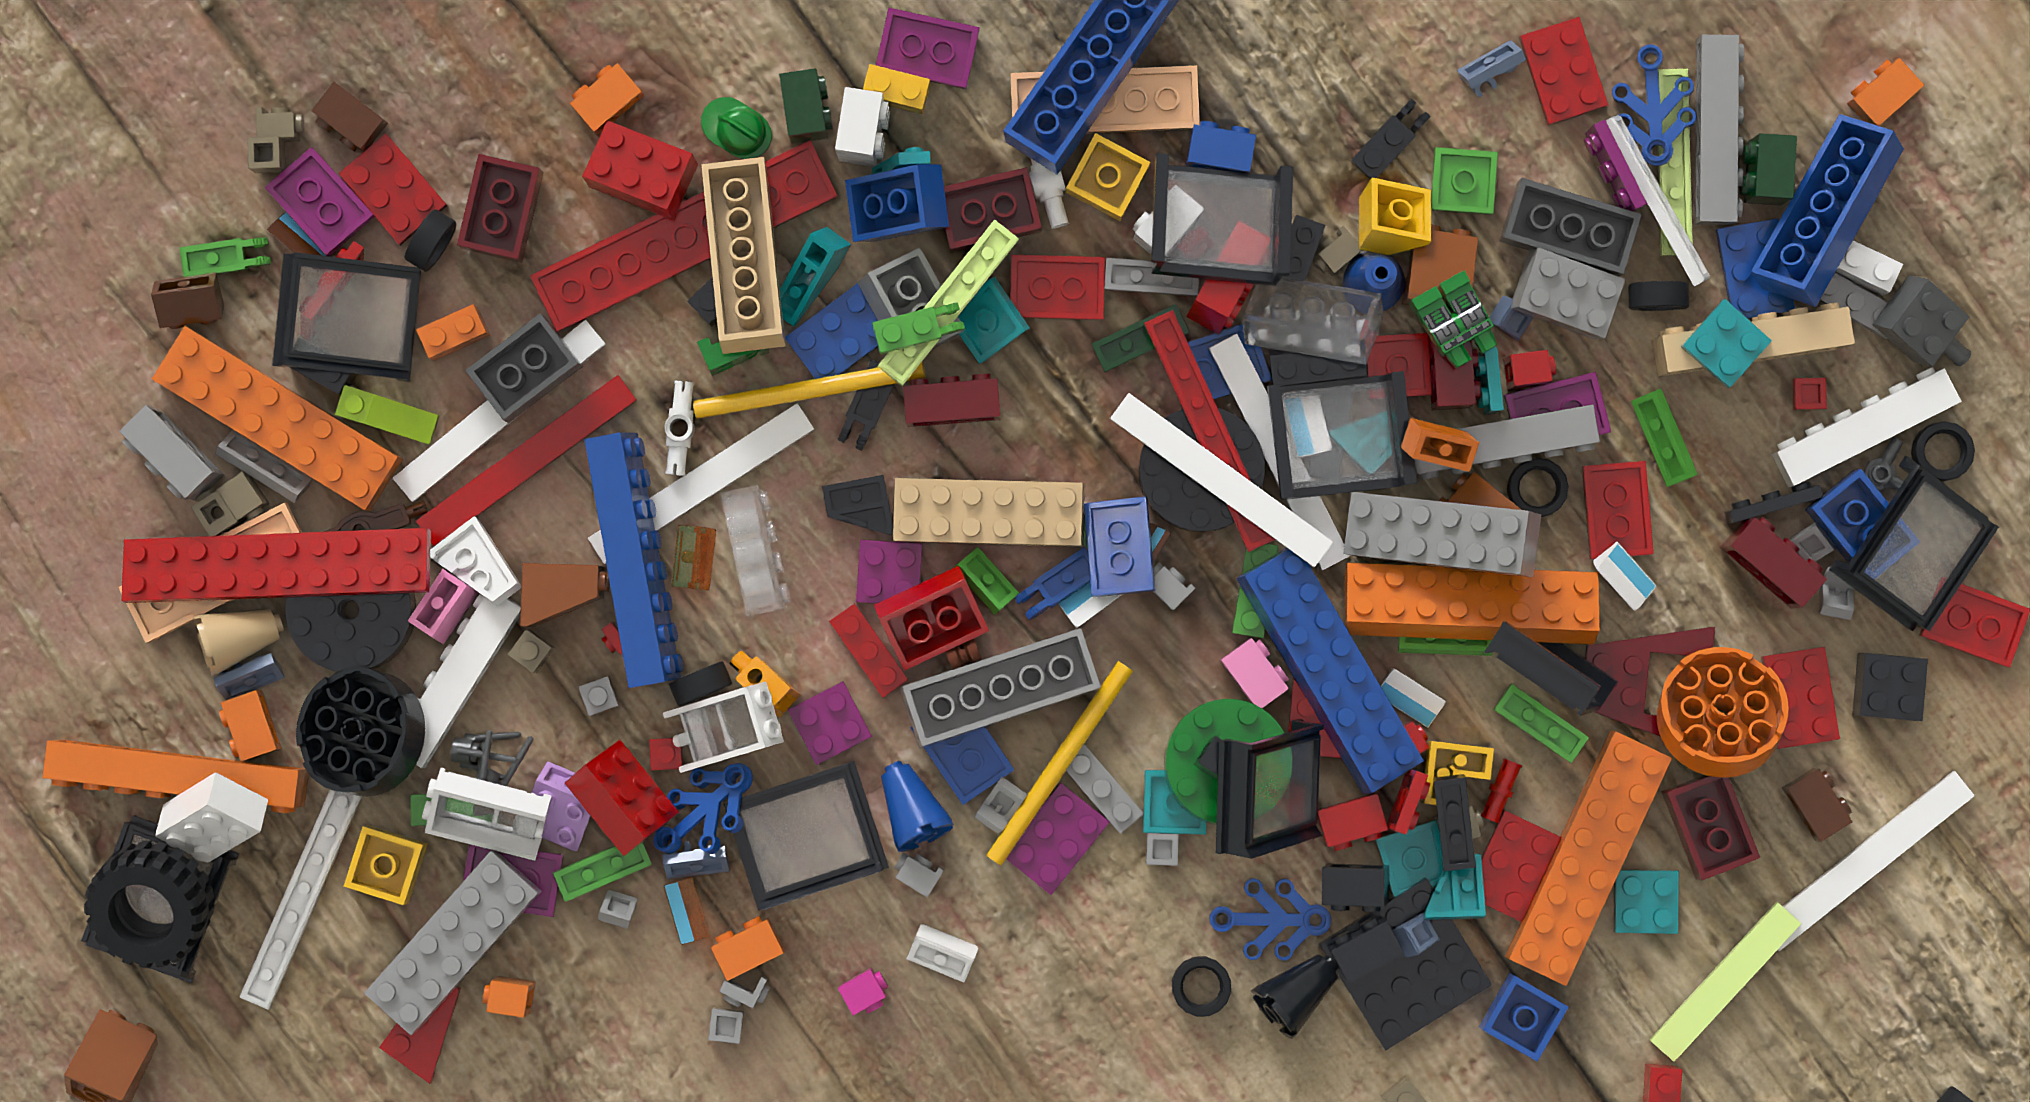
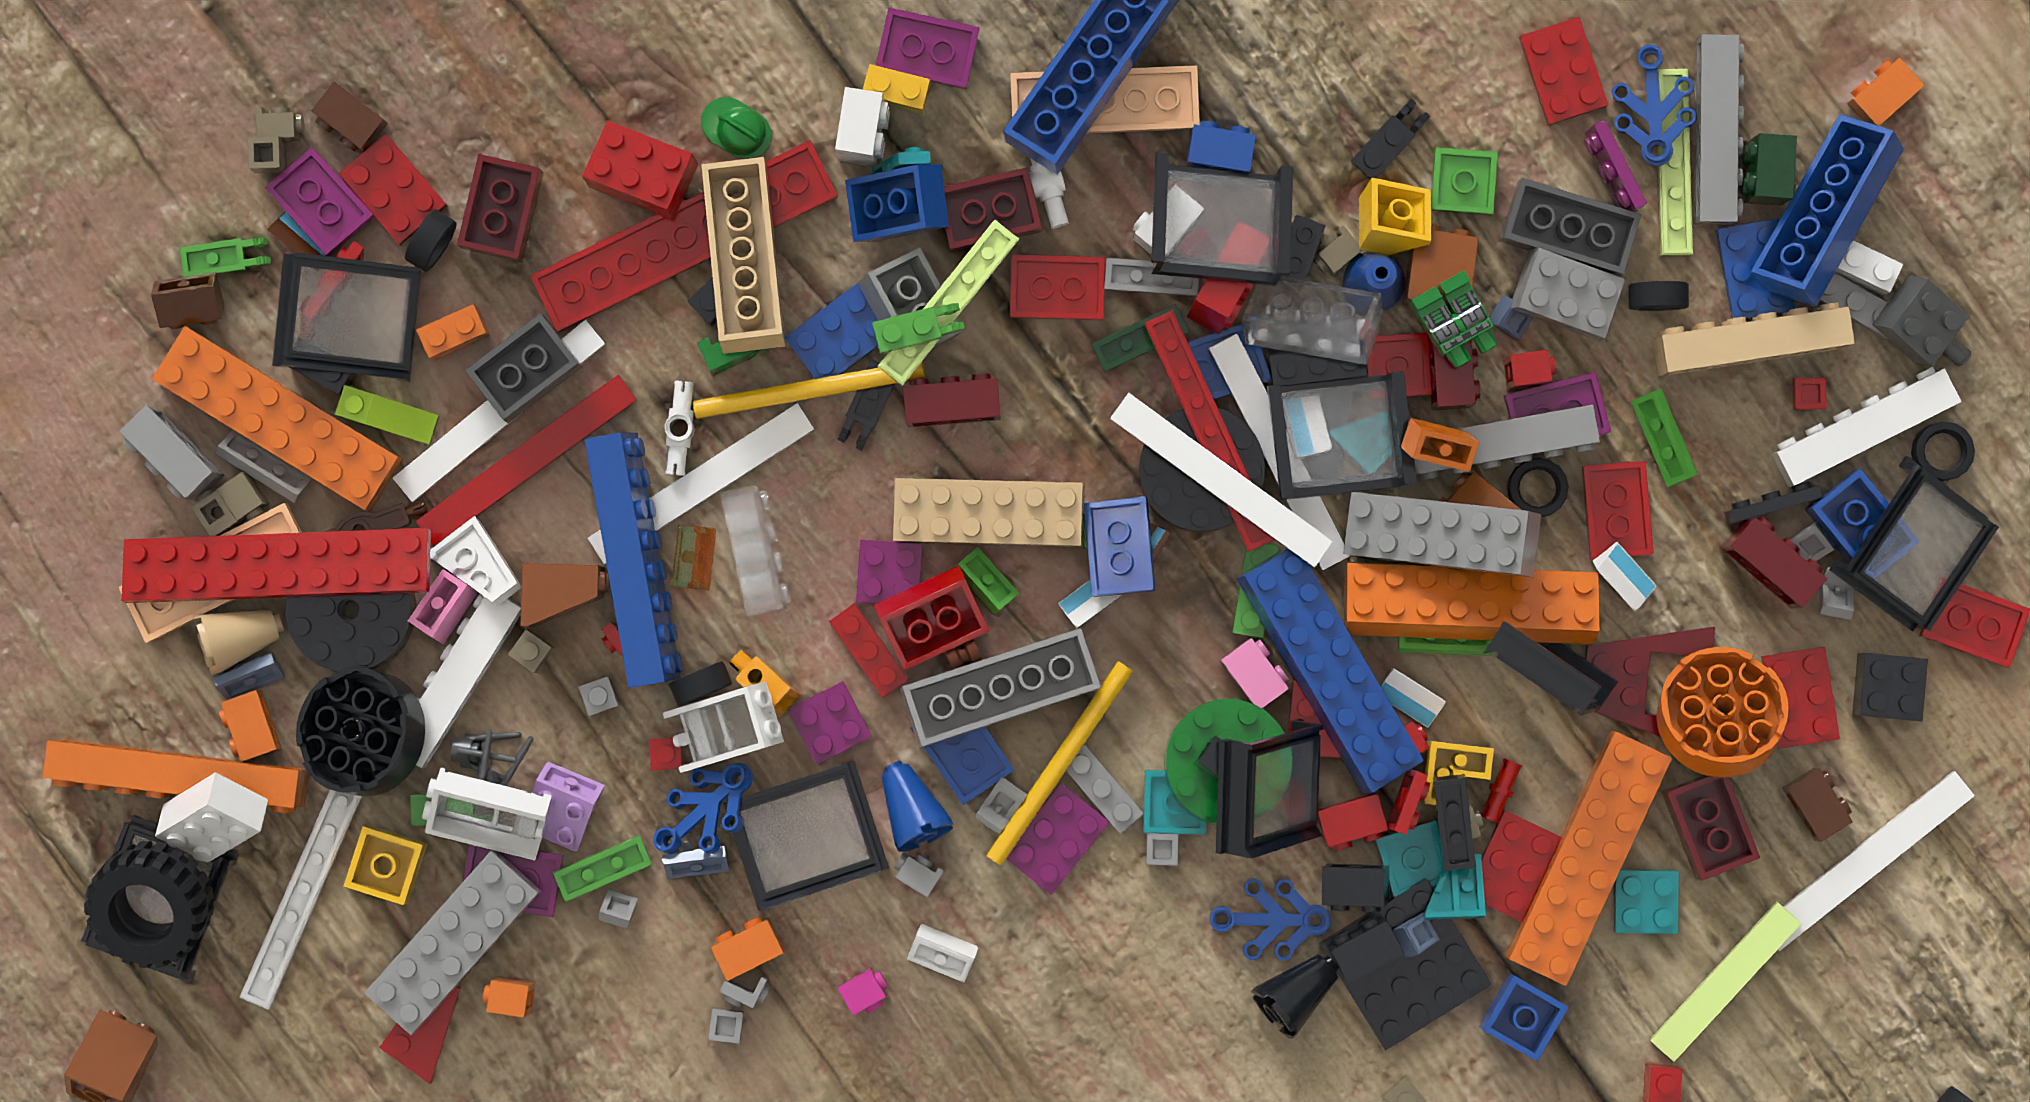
red brick [565,740,679,856] -> none
orange brick [570,63,644,136] -> none
slope [664,876,711,945] -> none
dark green brick [779,68,833,144] -> none
teal slope [780,227,851,326] -> none
black wing [822,475,893,535] -> none
teal plate [958,277,1030,364] -> none
blue hinge [1014,547,1090,620] -> none
yellow brick [1065,133,1151,221] -> none
light grey brick [1153,562,1195,611] -> none
black tyre [1172,956,1231,1017] -> none
sand blue plate [1457,40,1526,97] -> none
teal plate [1474,347,1504,415] -> none
bright green plate [1493,684,1589,763] -> none
white tile [1606,115,1710,286] -> none
teal plate [1681,299,1772,388] -> none
dark grey piece [1863,437,1904,491] -> none

